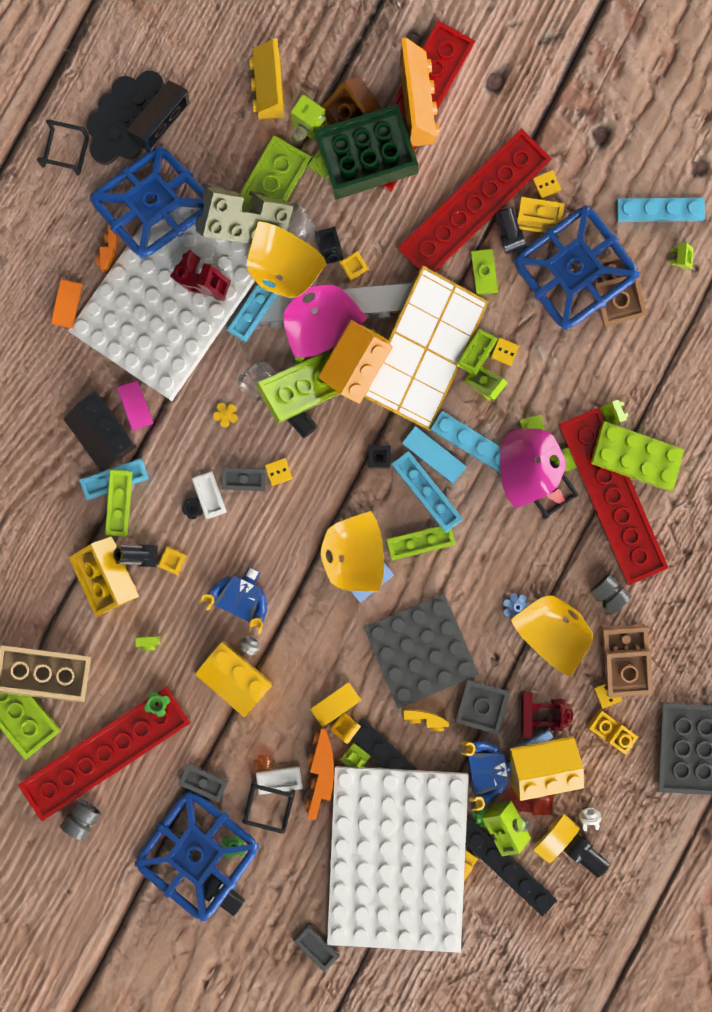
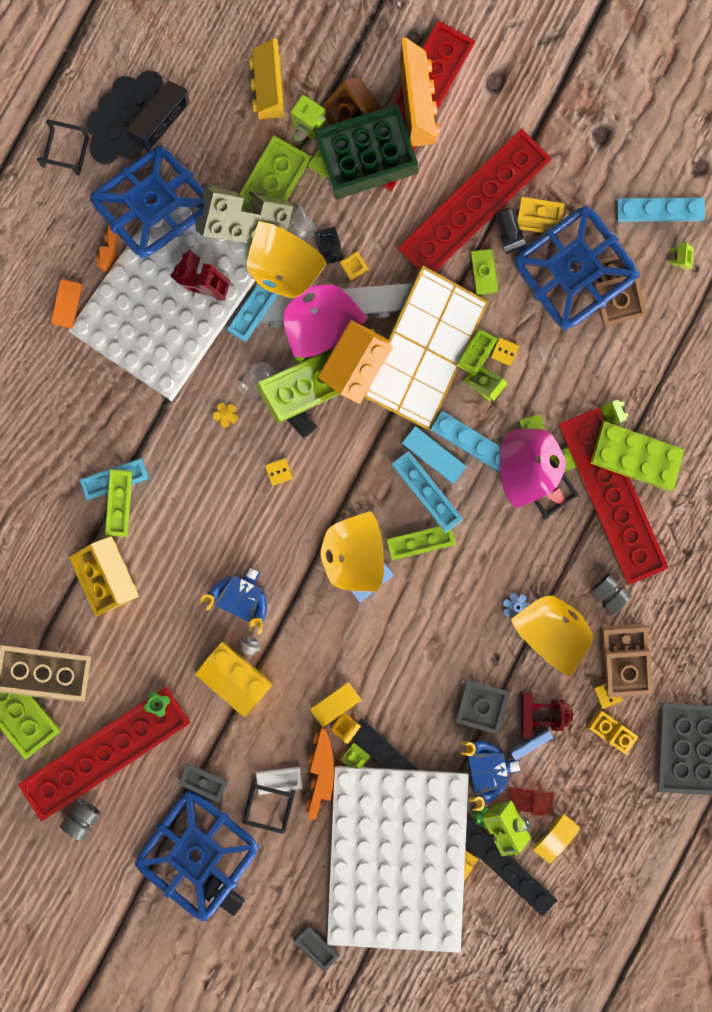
black slope [63,391,137,472] -> none
black piece [113,545,158,567] -> none
dark pink slope [117,380,153,431] -> none
lime plate [135,636,161,651] -> none
yellow tile [157,546,187,576] -> none
black plate [182,498,203,519] -> none
white tile [192,471,227,520] -> none
dark grey plate [221,467,267,491] -> none
bright green plate [221,835,246,859] -> none
clear orange plate [254,755,275,770] -> none
dark grey plate [364,593,479,709] -> none
black plate [368,445,391,469] -> none
yellow slope [403,709,449,731] -> none
yellow slope [510,736,584,801] -> none
yellow tile [532,170,562,200] -> none
black piece [563,833,610,878] -> none
white plate [579,808,601,831] -> none

